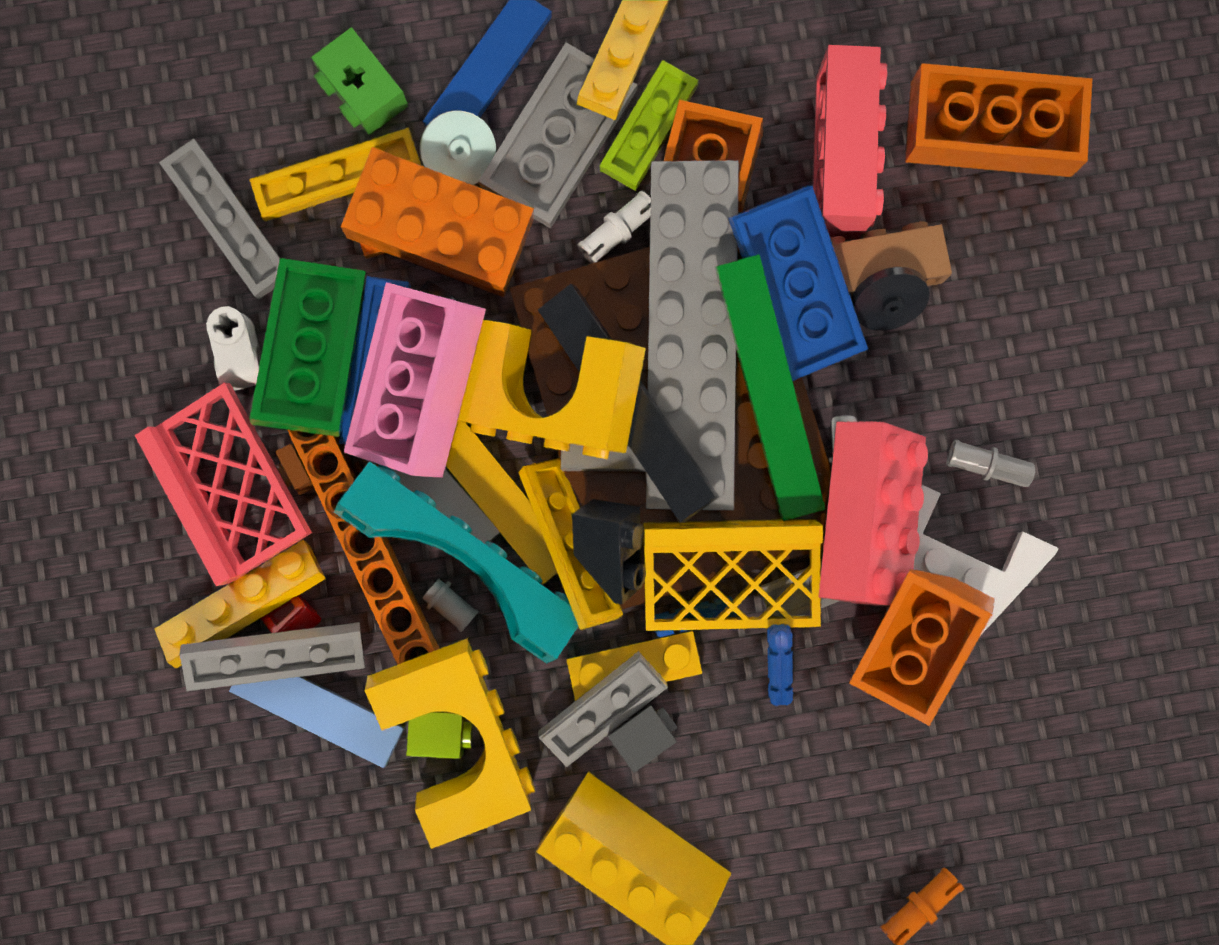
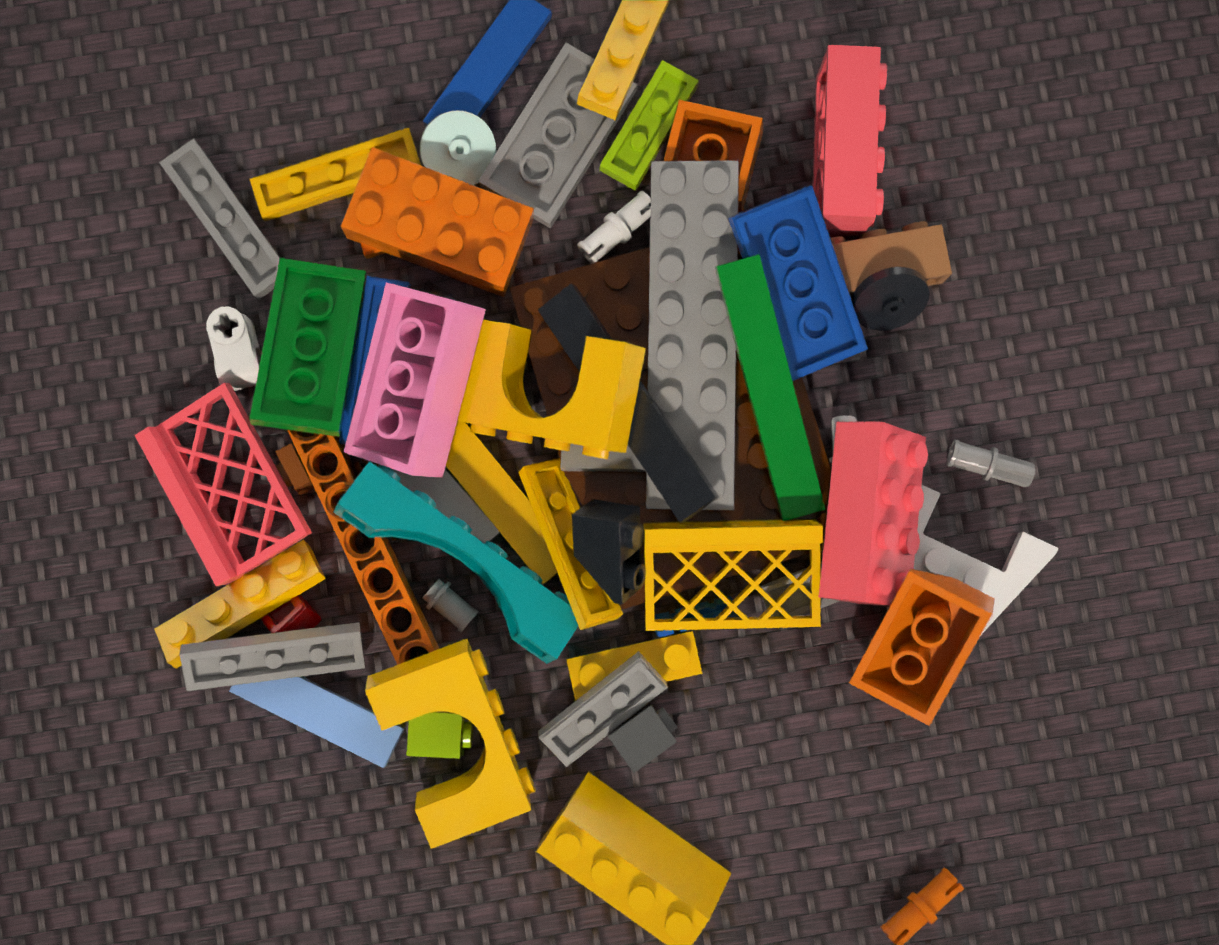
bright green brick [311,27,408,136] -> none
blue axle [767,624,793,706] -> none
orange brick [905,63,1093,177] -> none

